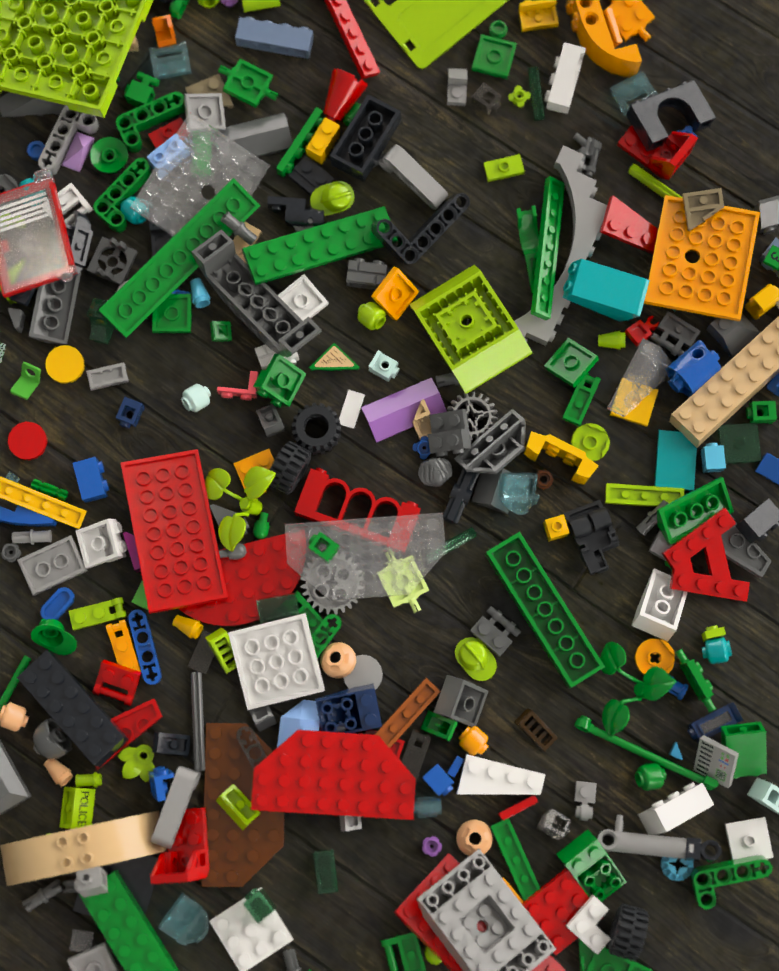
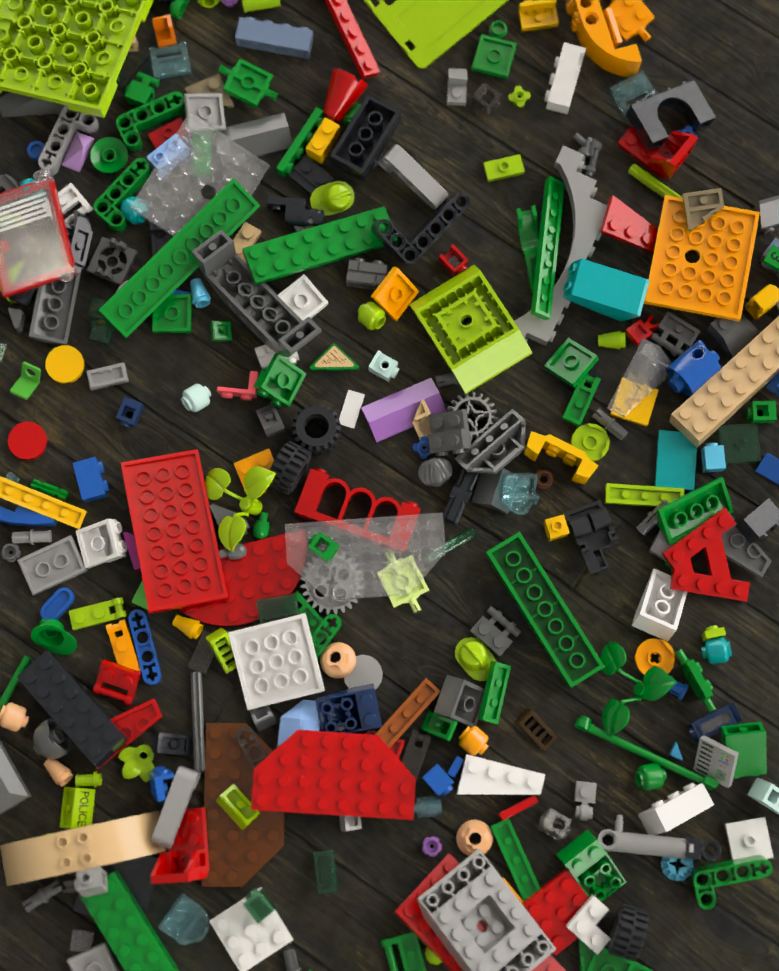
dark grey pin [220,211,257,245] -> none
clear green axle [528,66,545,121] -> none
none -> red window [438,244,468,277]
none -> green plate [478,661,511,724]
none -> dark grey axle [592,408,628,440]

